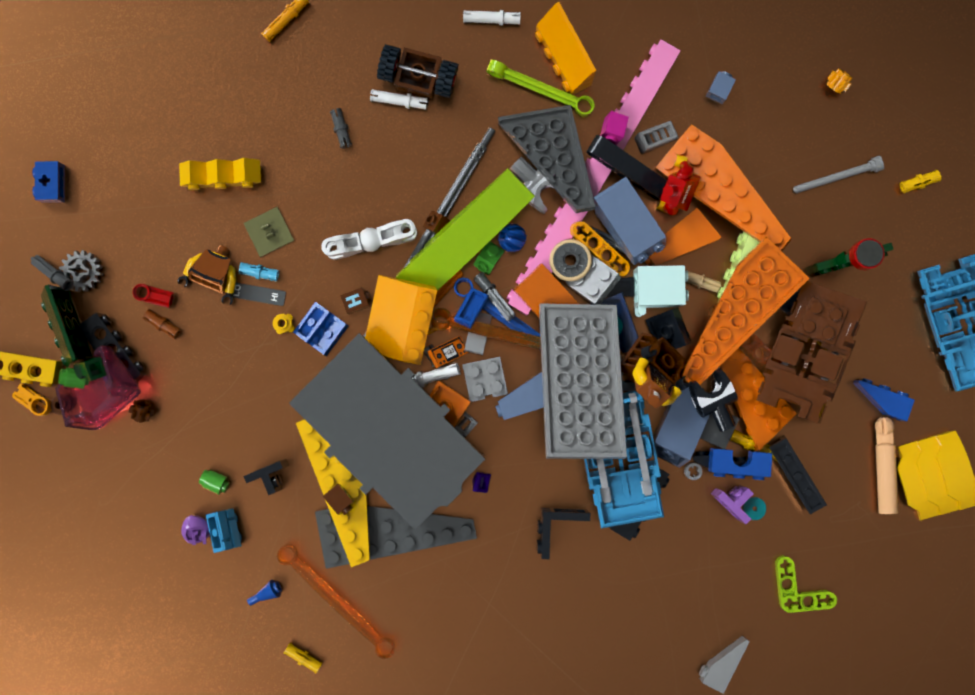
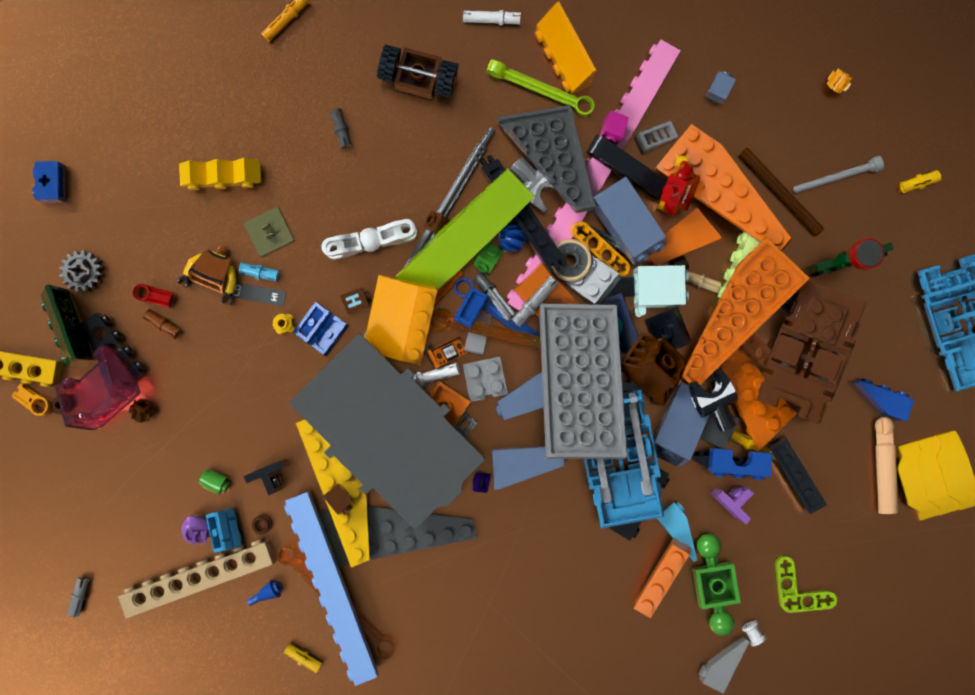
dark grey axle [31,255,73,291] -> none
bright green brick [58,367,89,389] -> none
dark green leg [73,357,107,381] -> none
white pin [370,89,428,110] -> none
black bracket [536,508,591,560] -> none
torso [633,345,692,408] -> none
light grey bush [684,463,702,480] -> none
teal wheel [743,497,766,520] -> none
none -> light grey axle [67,577,90,618]
none -> tan brick [118,539,276,618]
none -> reddish brown plate [252,515,271,535]
none -> light blue brick [284,491,379,686]
none -> black hinge [480,155,568,275]
none -> sand blue slope [492,446,567,490]
none -> light grey pin [511,276,559,328]
none -> orange brick [634,538,691,618]
none -> medium azure slope [656,501,697,562]
none -> dark brown piece [670,255,689,270]
none -> bright green brick [692,534,741,636]
none -> reddish brown axle [739,148,824,236]
none -> white bush [742,620,766,646]

